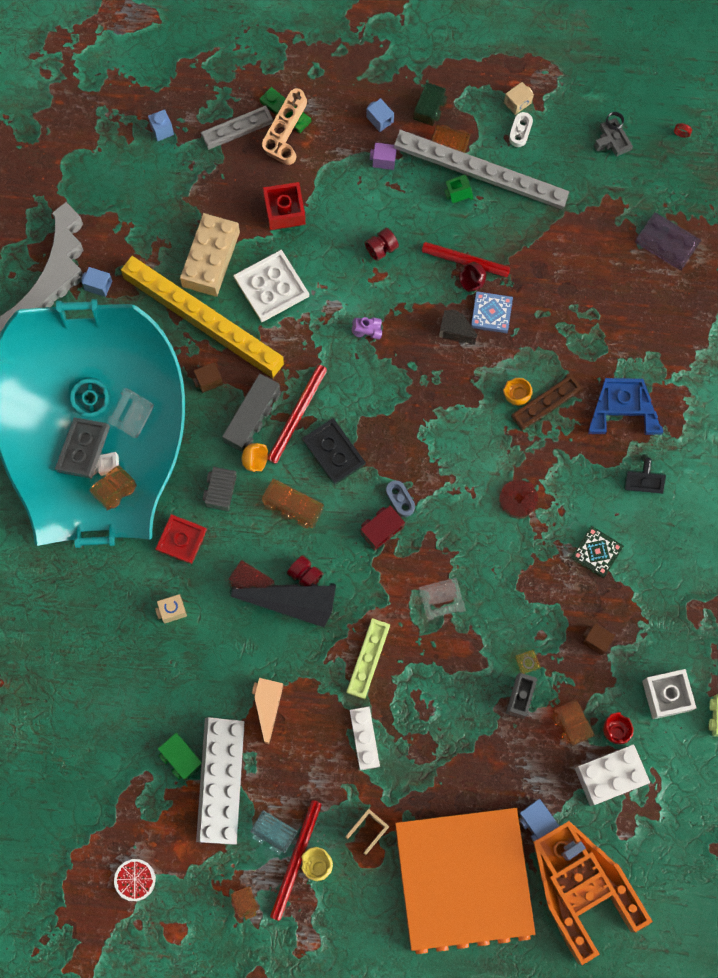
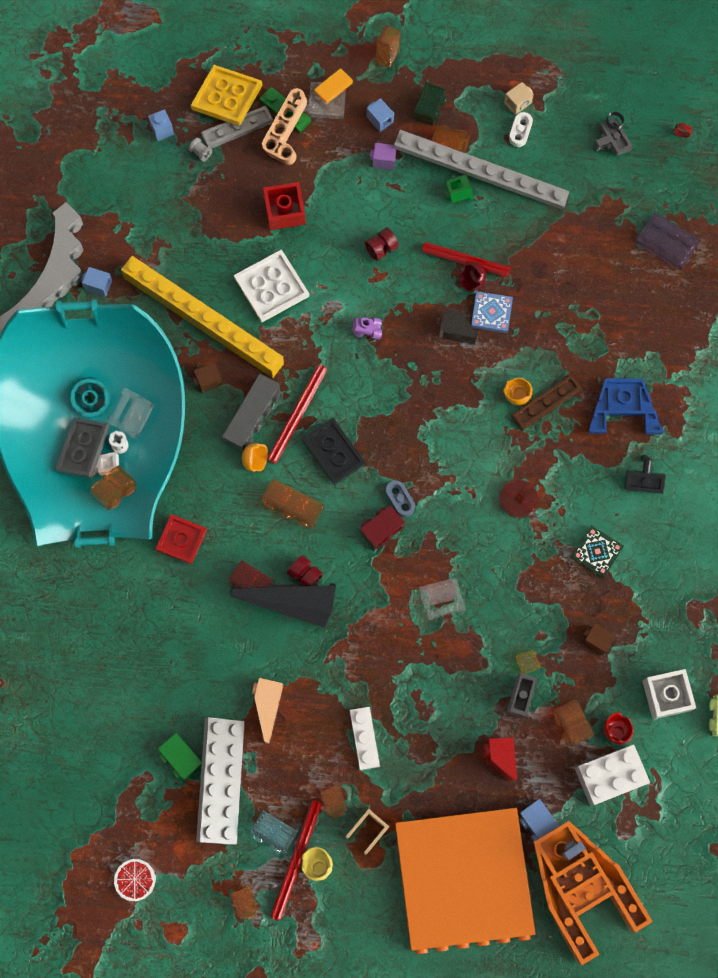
tan brick [155,594,187,623] -> none
tan brick [180,213,240,297] -> none
dark grey brick [203,467,237,511] -> none
yellowish green tile [346,618,390,700] -> none
none -> white bush [109,431,129,454]
none -> light grey bush [188,138,213,162]
none -> yellow plate [191,65,262,126]
none -> clear plate [308,82,346,119]
none -> light orange tile [314,68,353,105]
none -> clear orange brick [320,785,347,819]
none -> clear orange brick [375,25,401,67]
none -> red slope [482,737,517,782]

